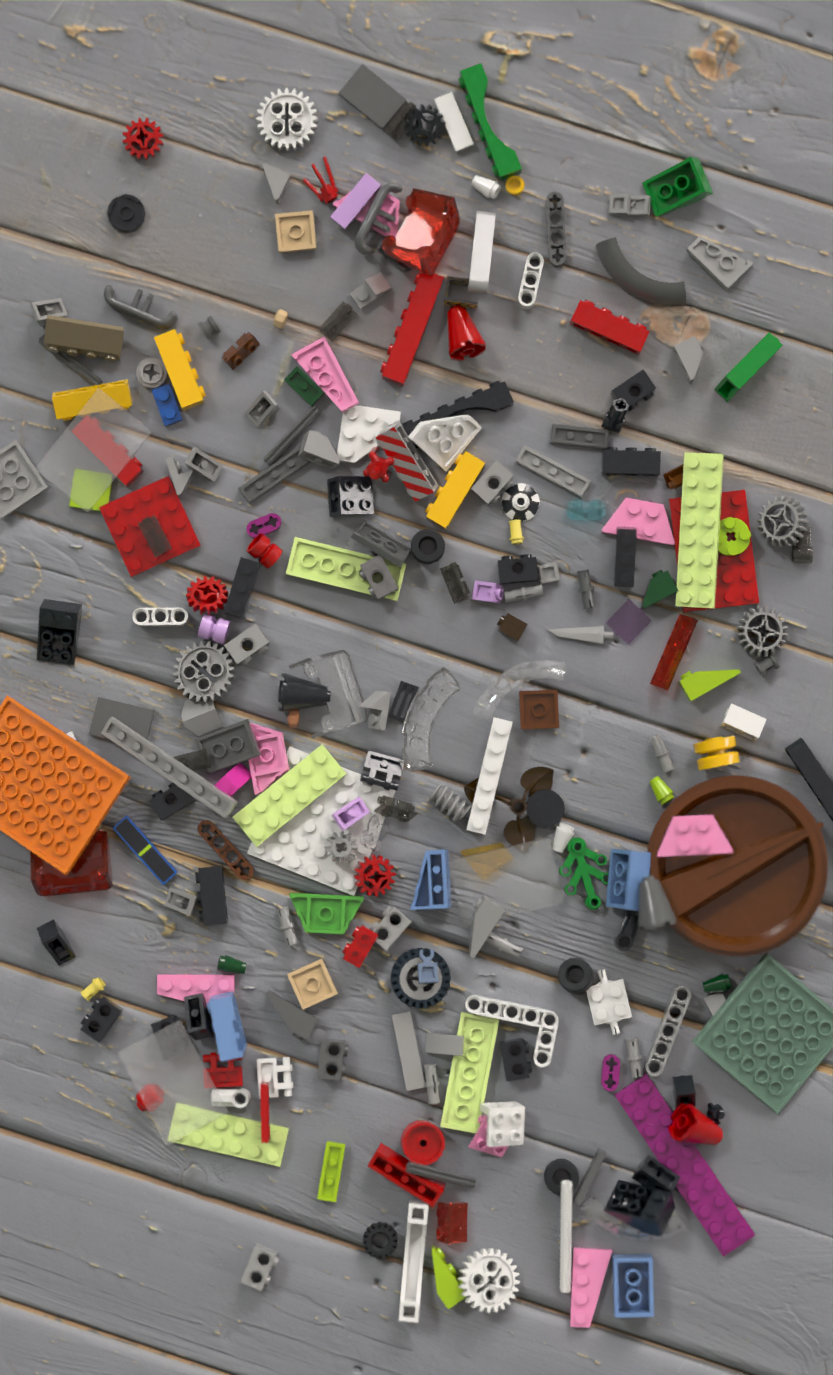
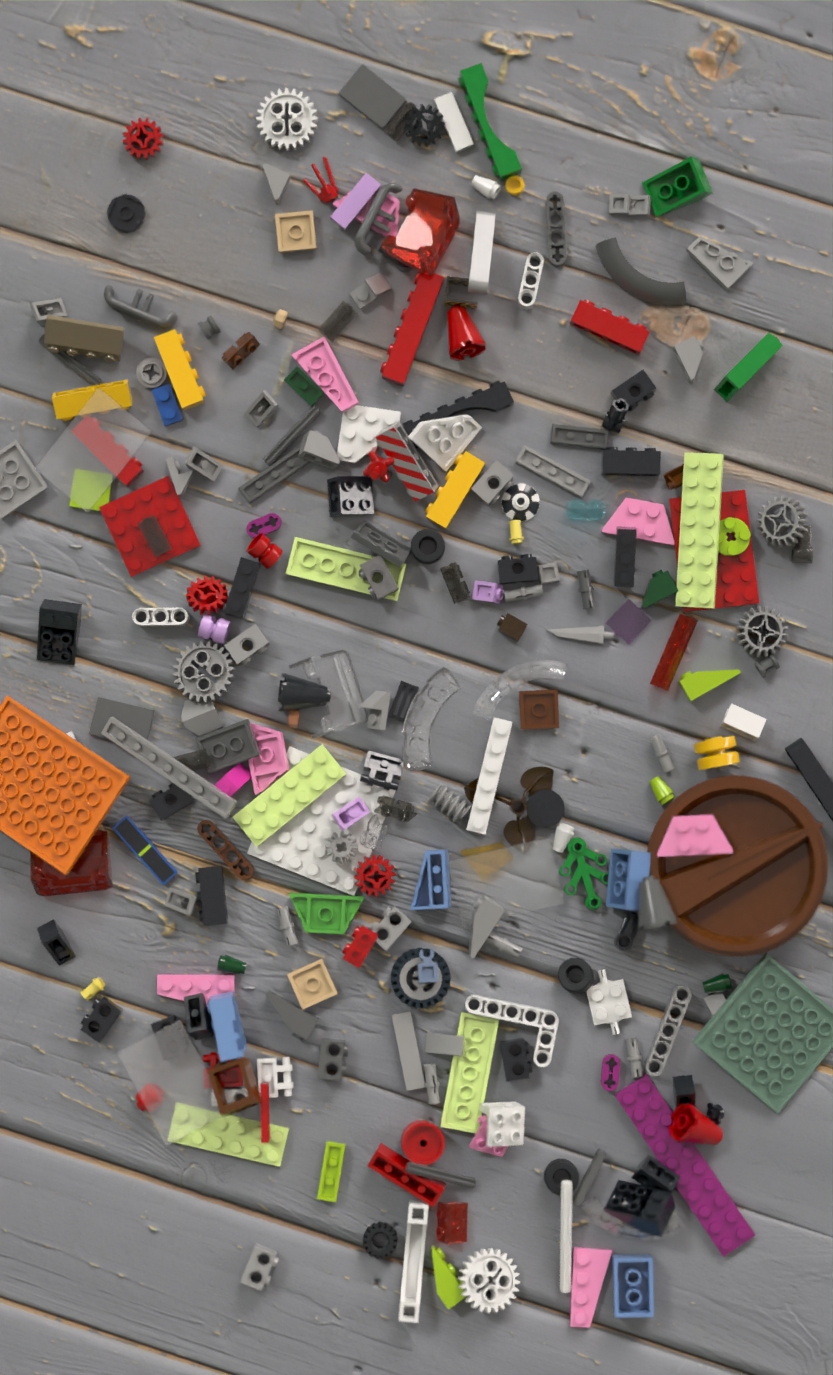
none -> reddish brown window [208,1057,262,1116]

